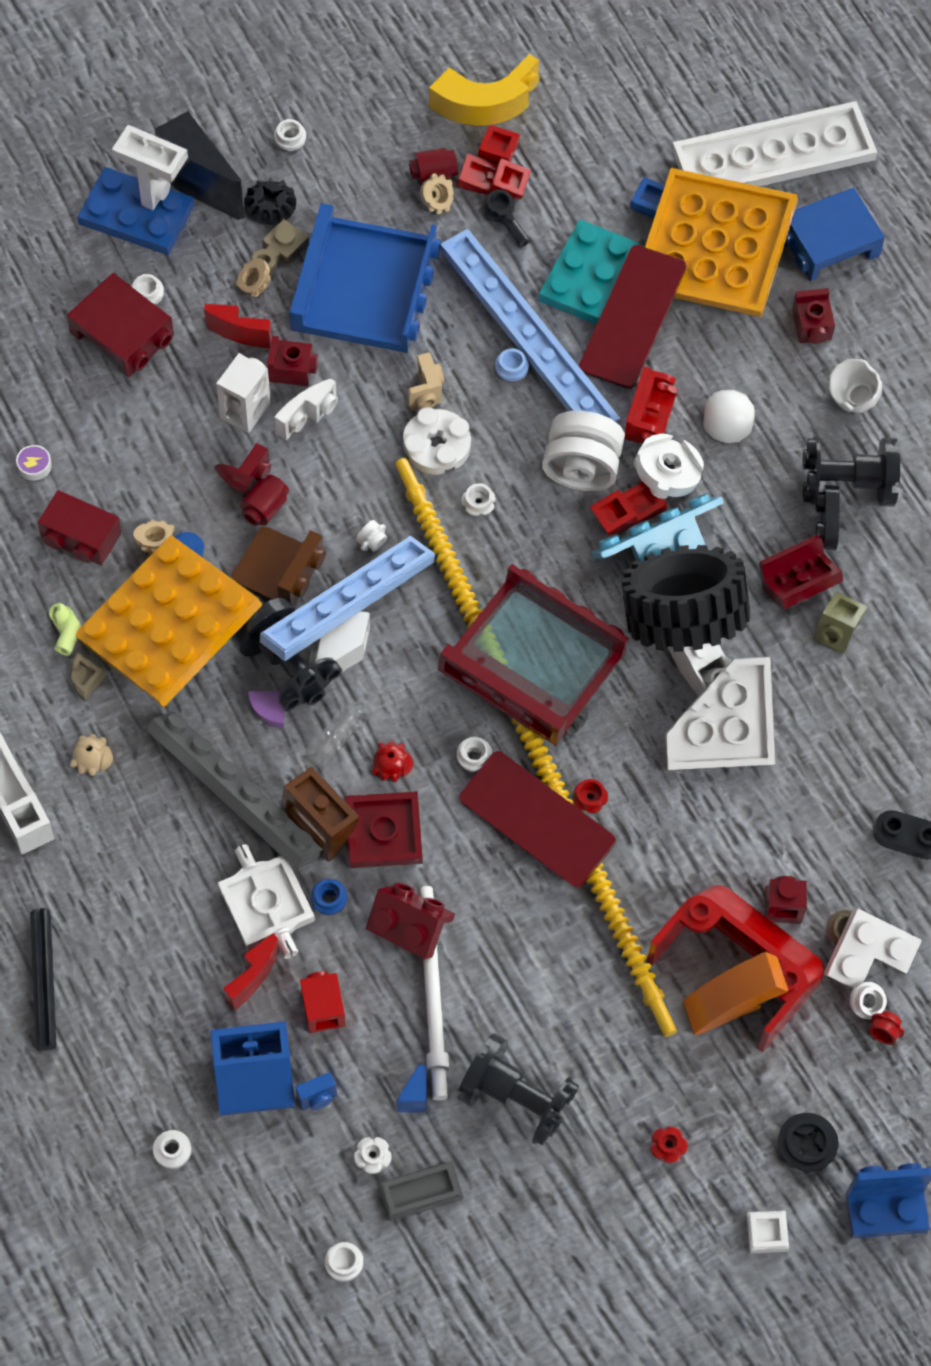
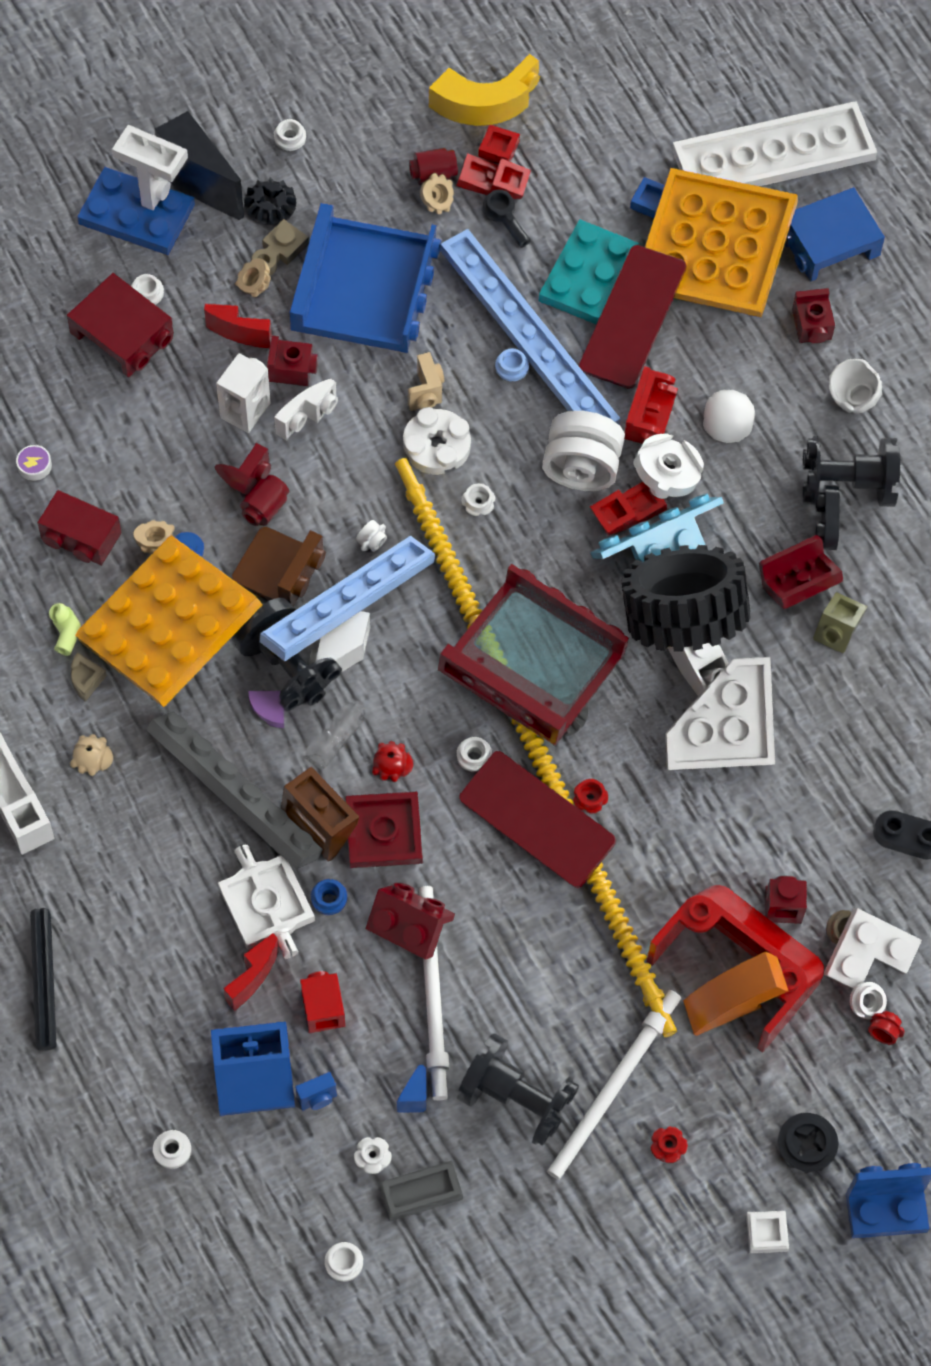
none -> white bar [547,990,681,1180]

